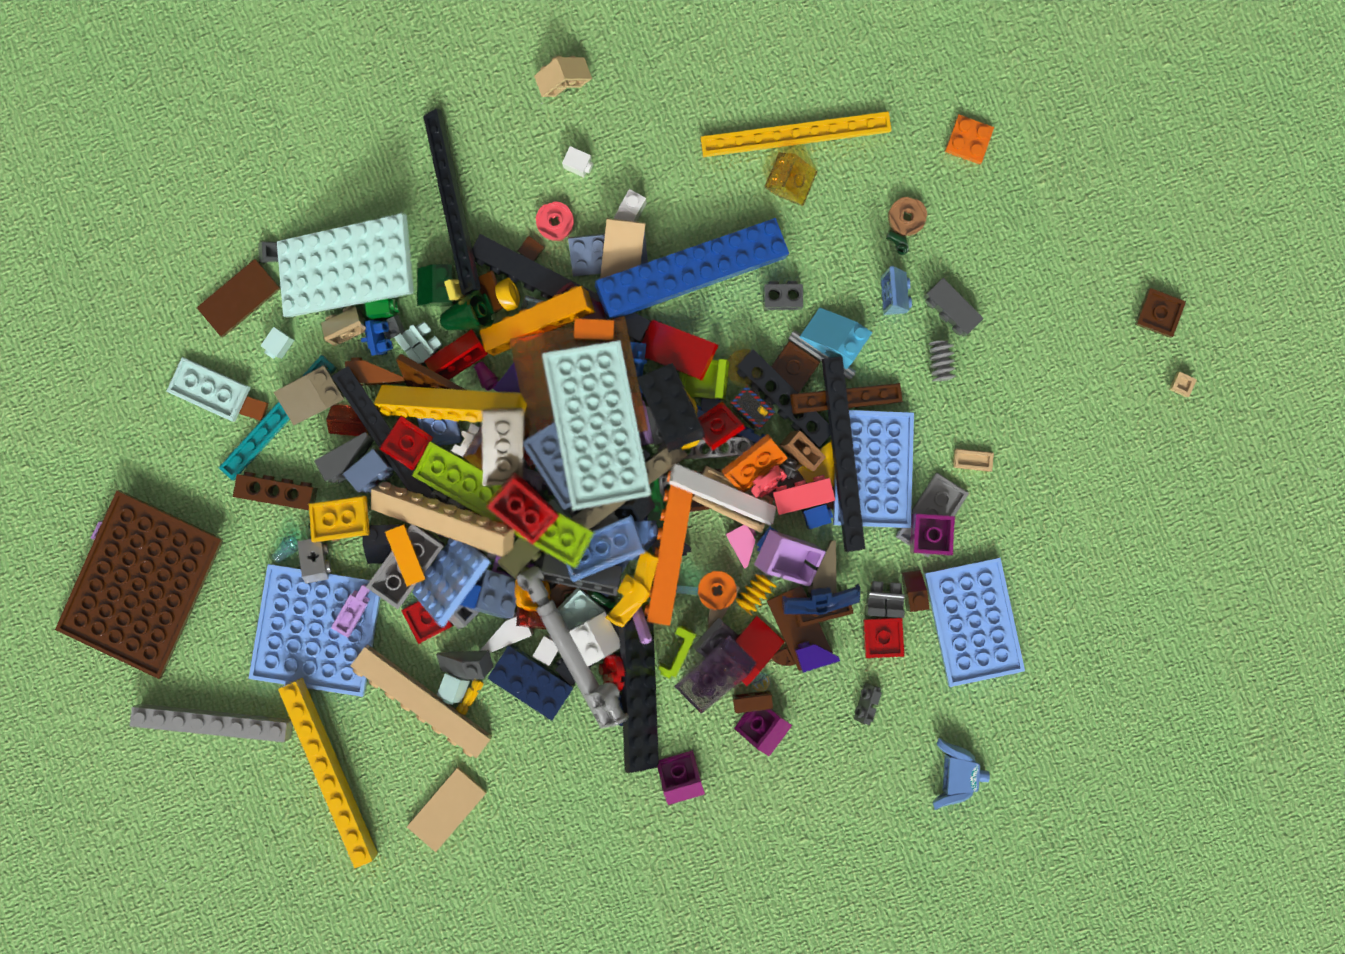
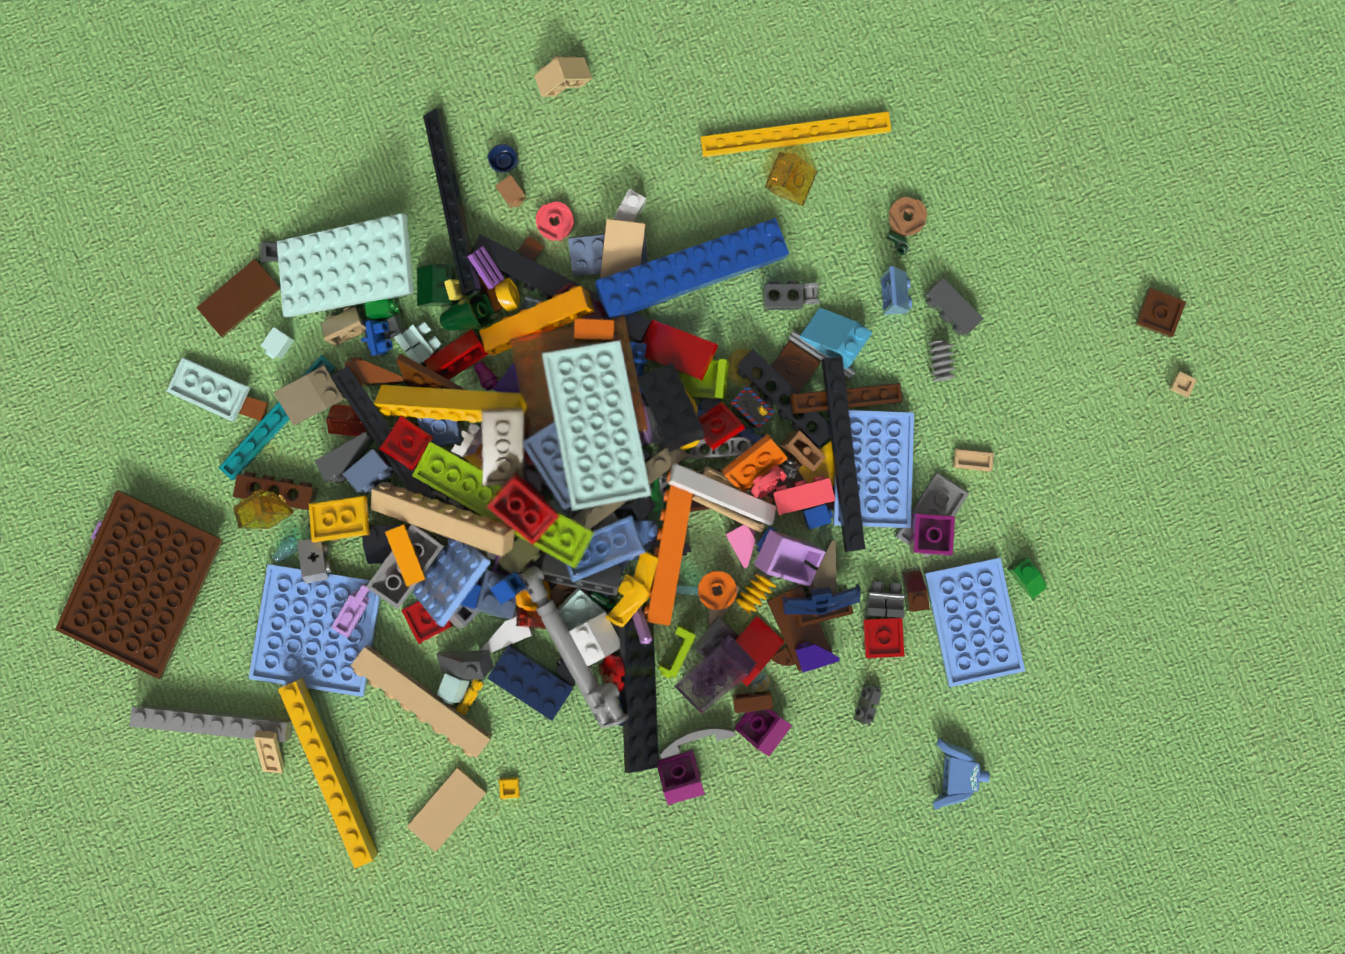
white brick [532,635,558,666] -> none
white brick [562,146,593,177] -> none
orange plate [945,115,994,164] -> none
none -> clear yellow slope [233,490,294,529]
none -> tan plate [254,731,284,773]
none -> medium lavender tile [468,246,504,289]
none -> dark blue hat [487,144,519,173]
none -> blue brick [490,571,526,604]
none -> medium nougat brick [495,175,526,209]
none -> yellow tile [499,777,520,799]
none -> light grey slope [660,726,736,759]
none -> light grey bush [803,283,821,305]
none -> green slope [1007,558,1047,600]

